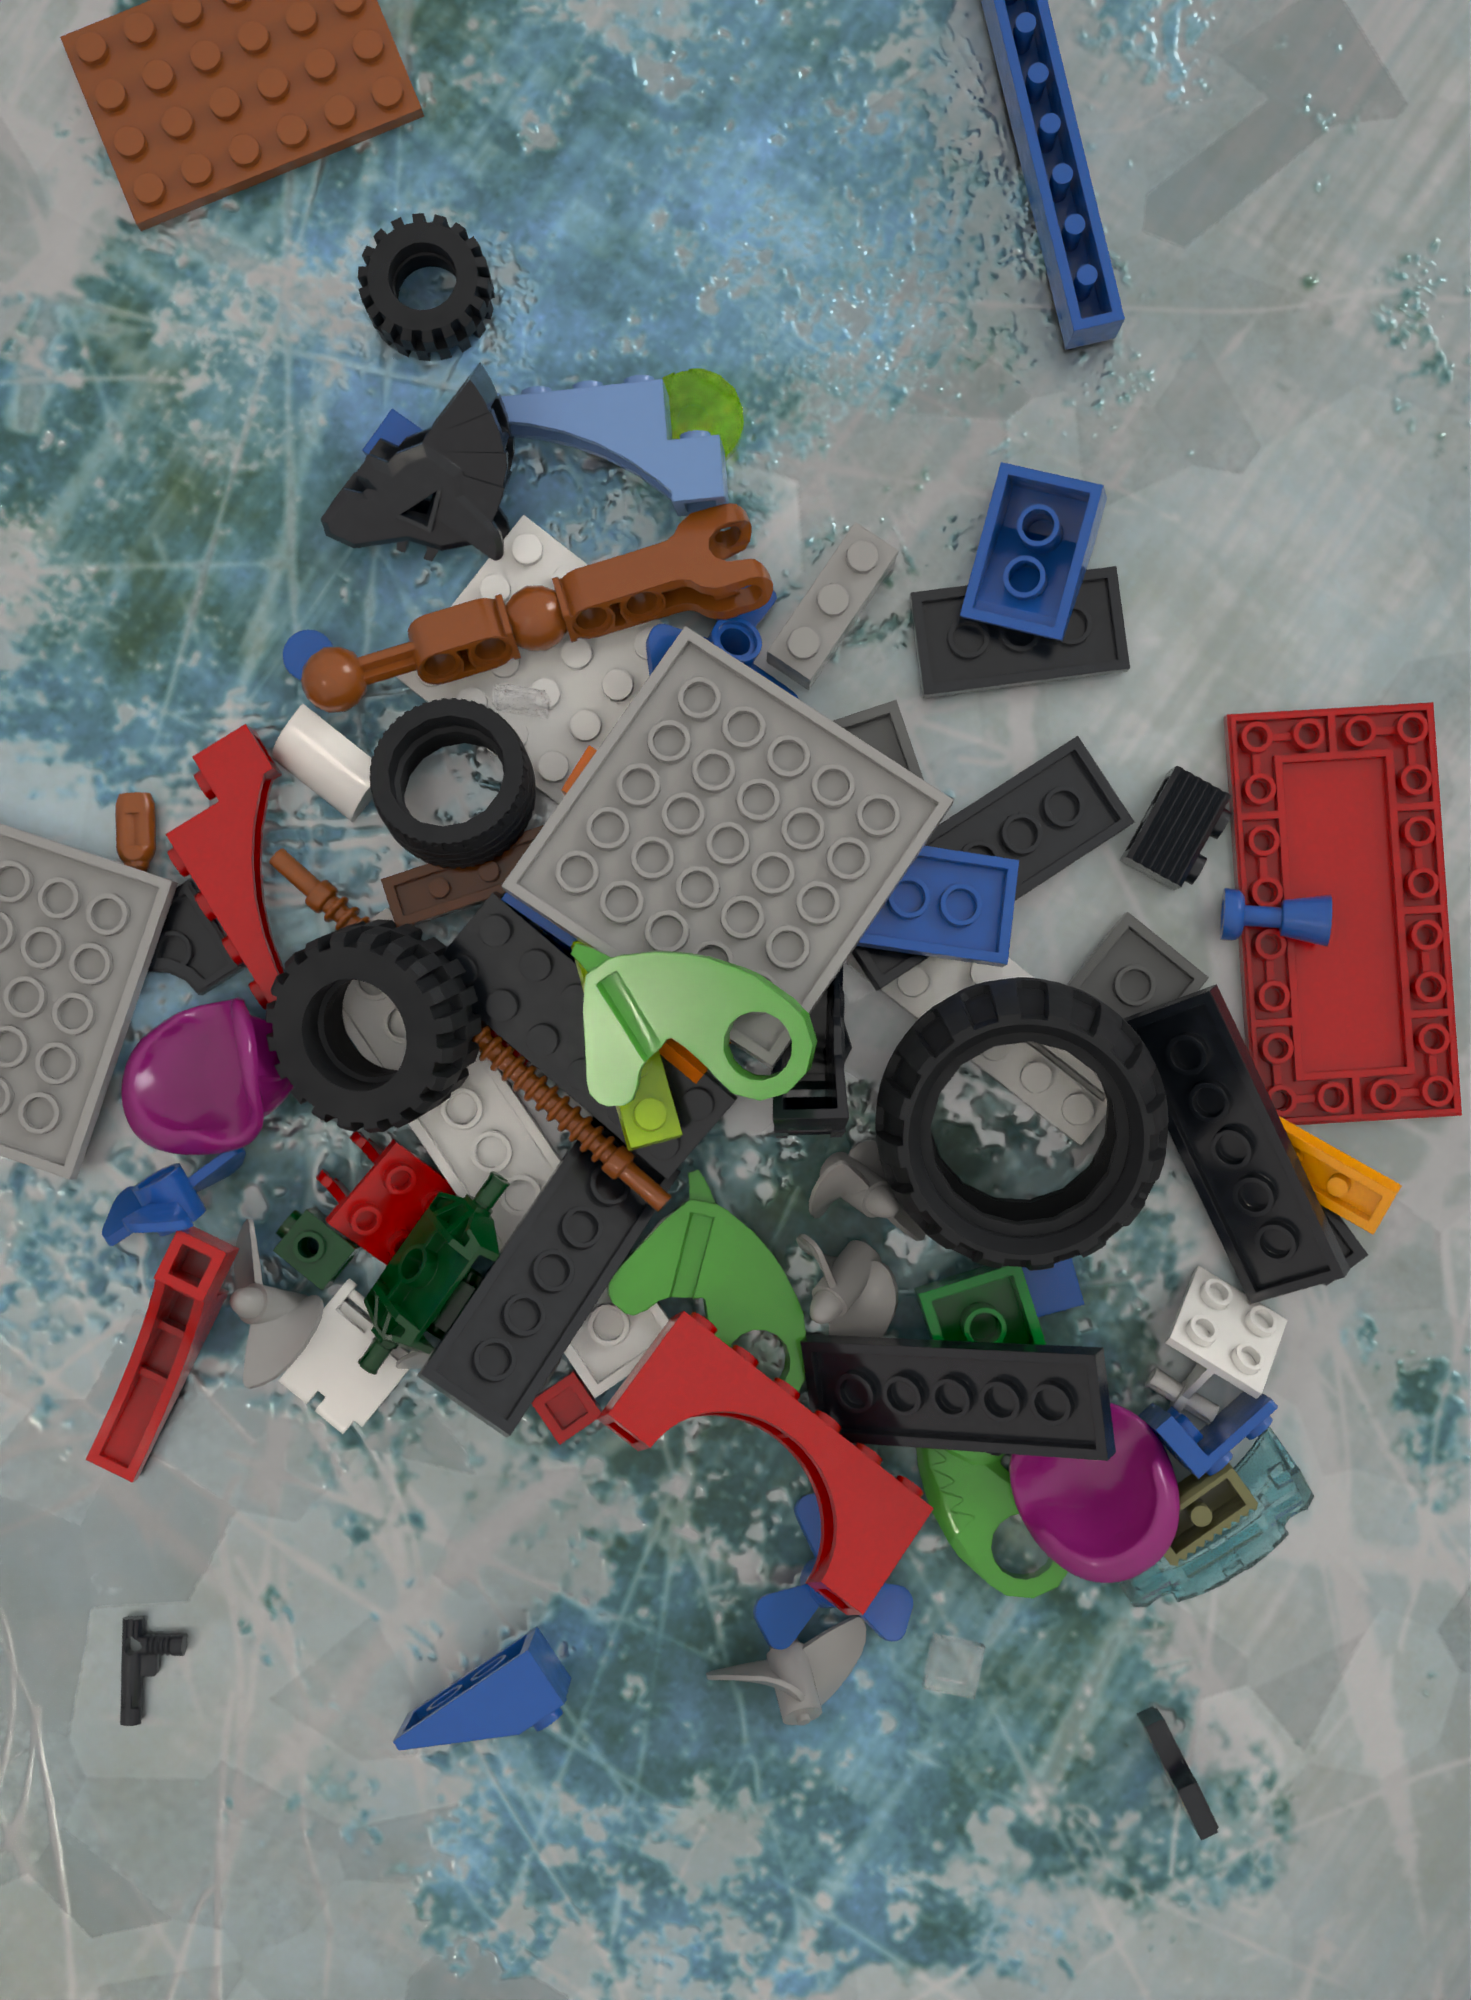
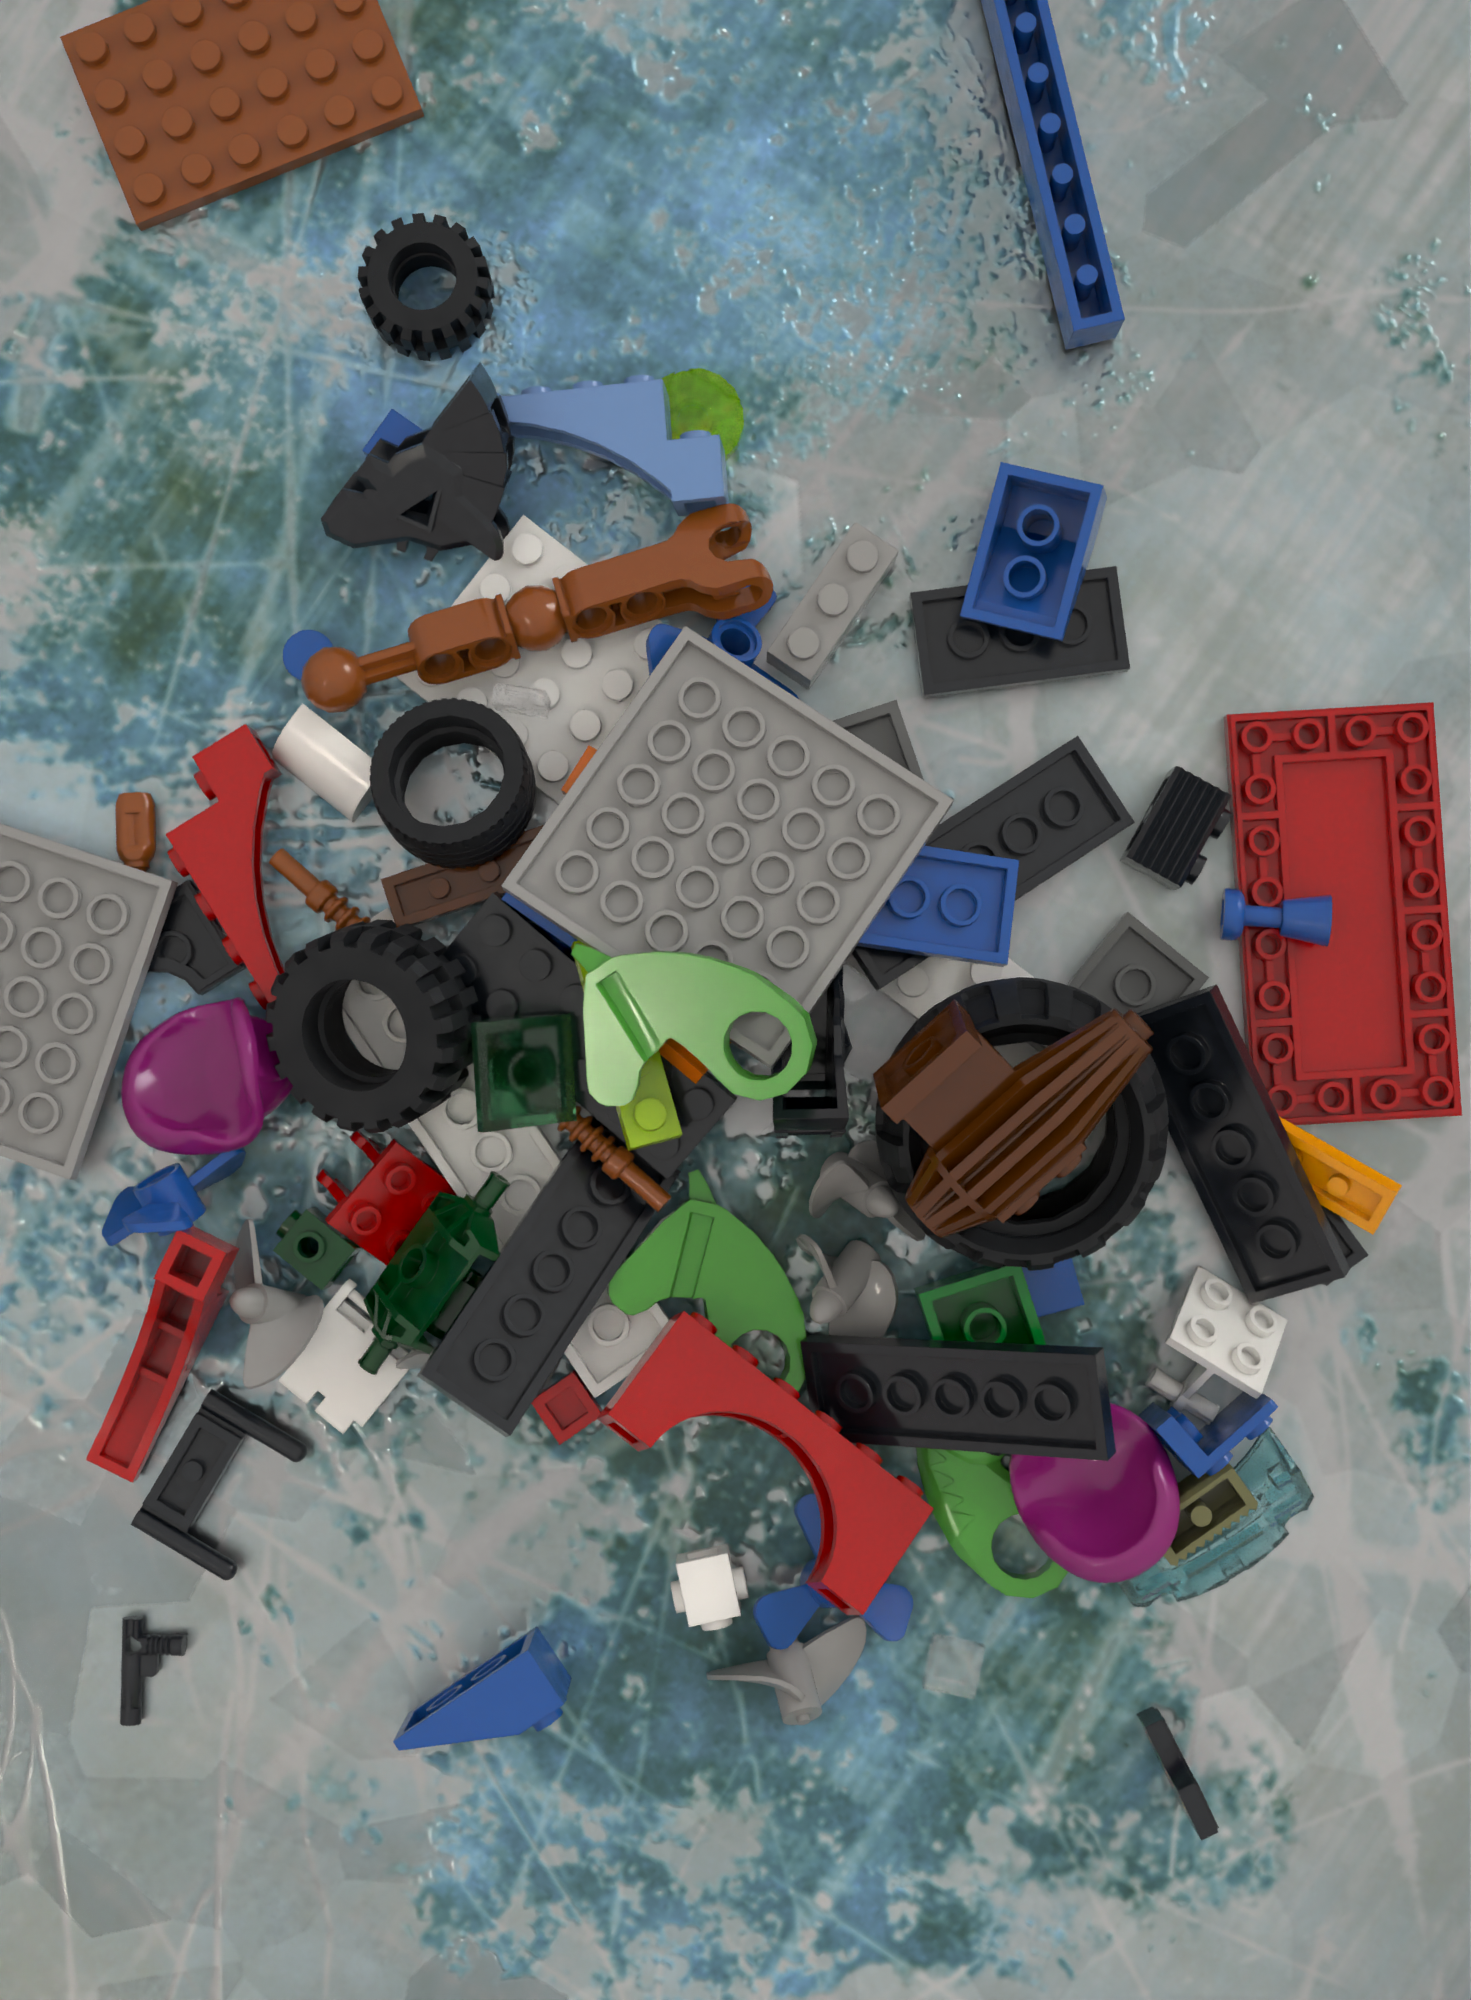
none -> black plate [131,1389,307,1581]
none -> clear green slope [471,1014,577,1132]
none -> white brick [671,1543,749,1631]
none -> reddish brown piece [873,999,1154,1238]

